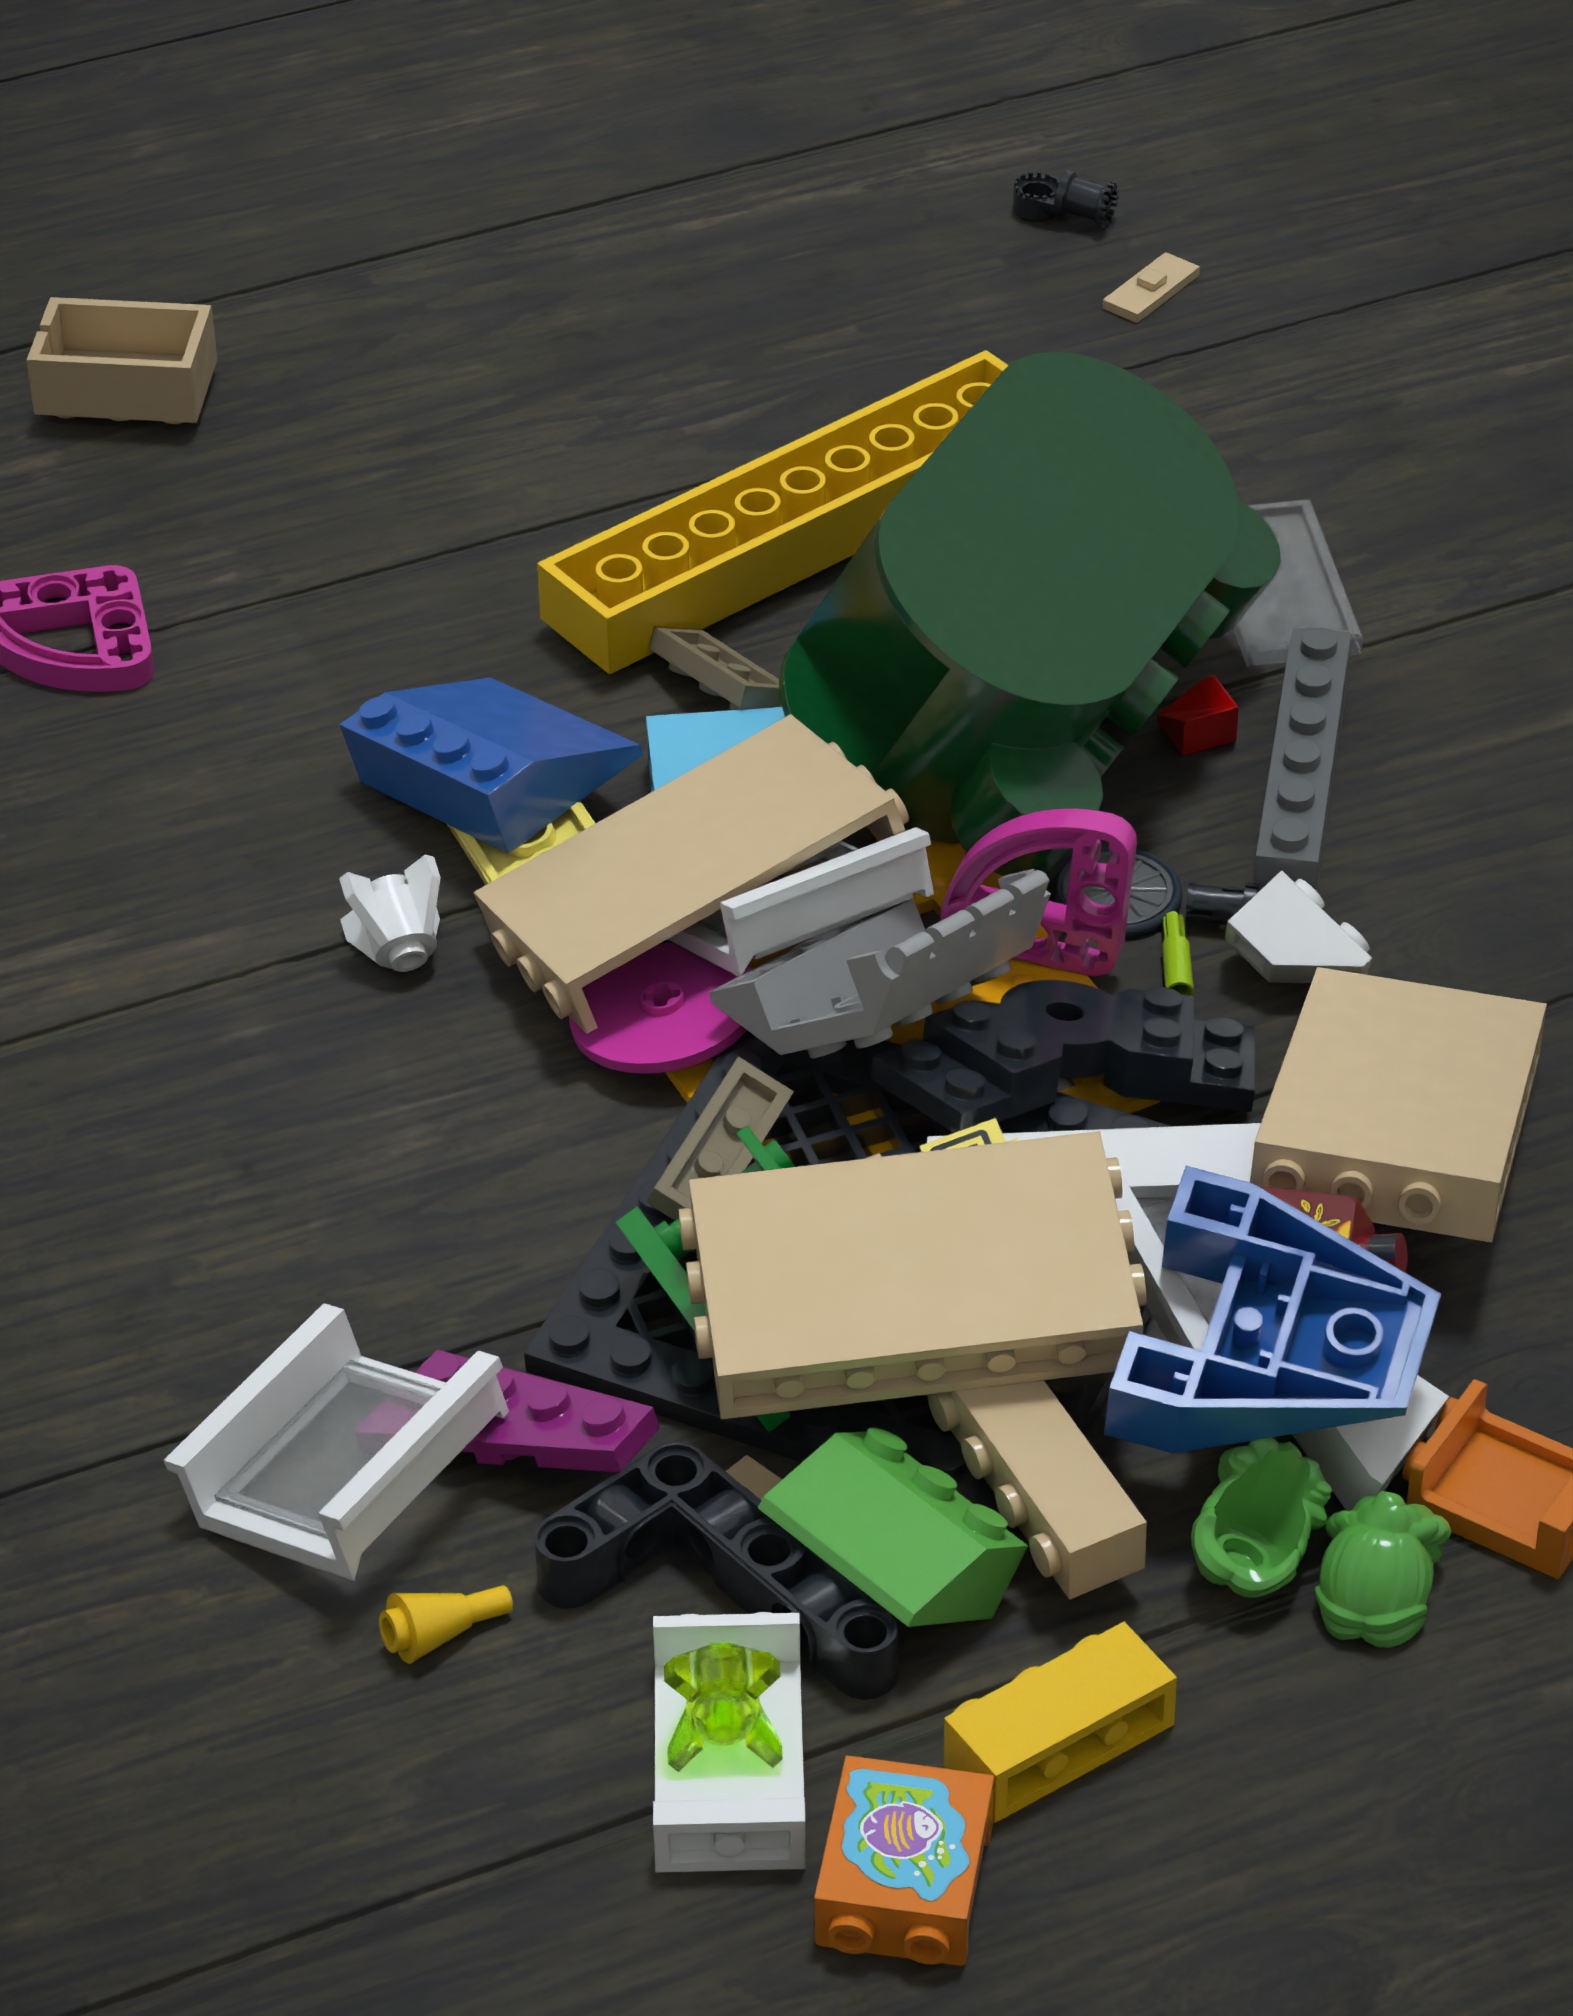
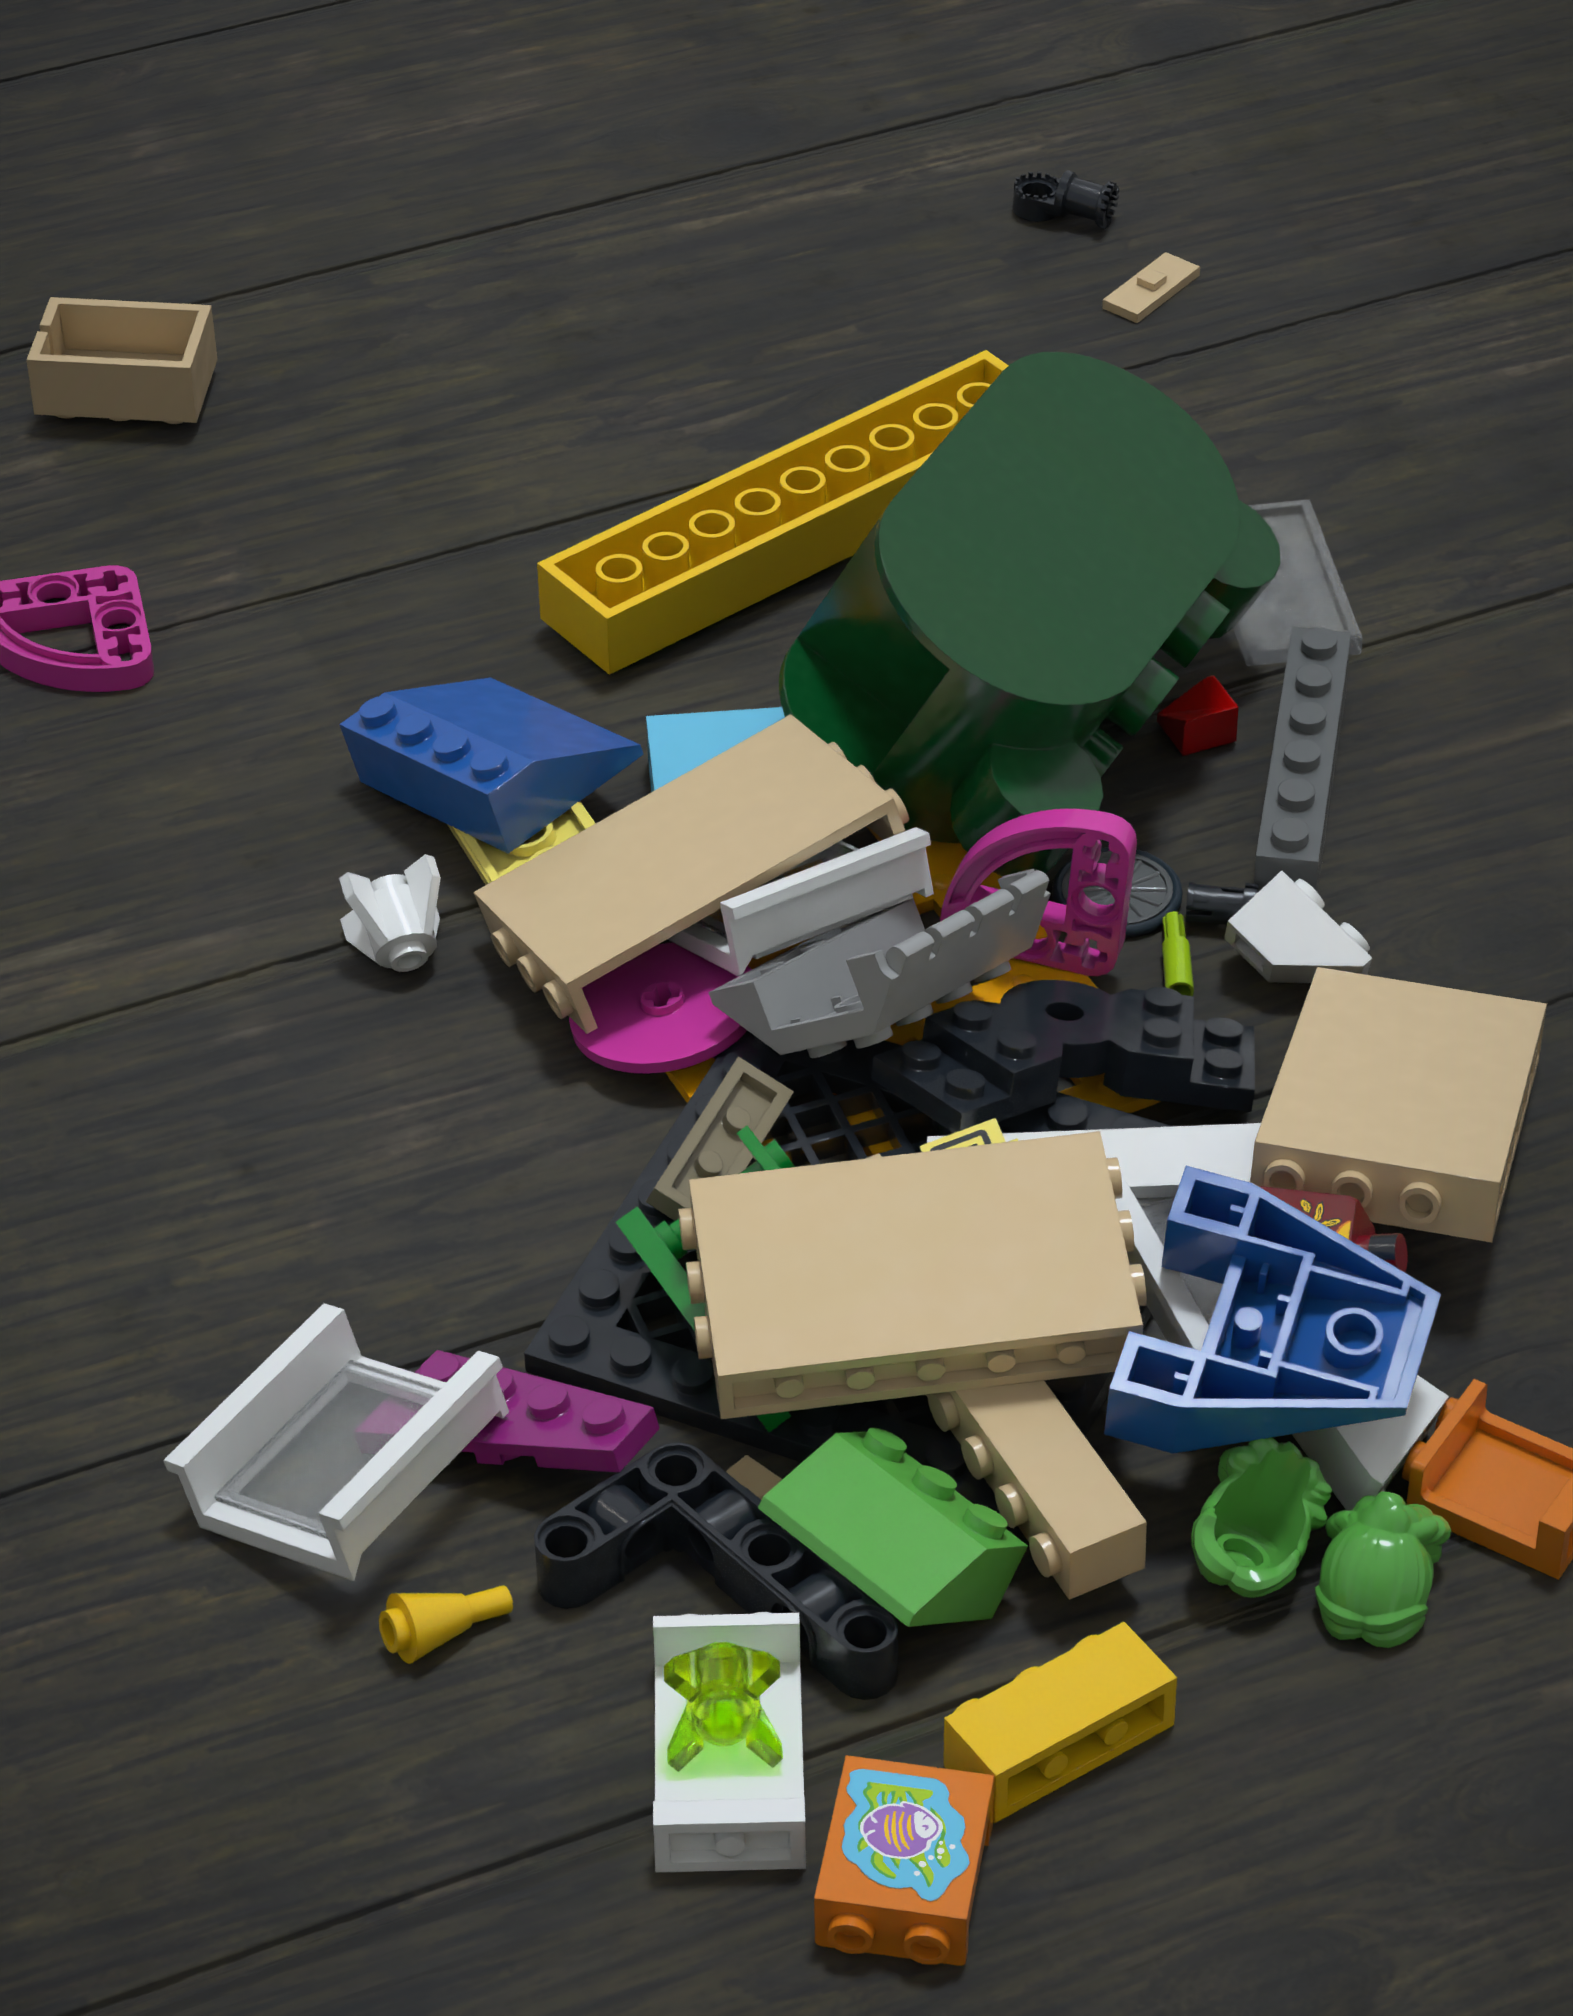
dark tan plate [649,627,782,710] -> none

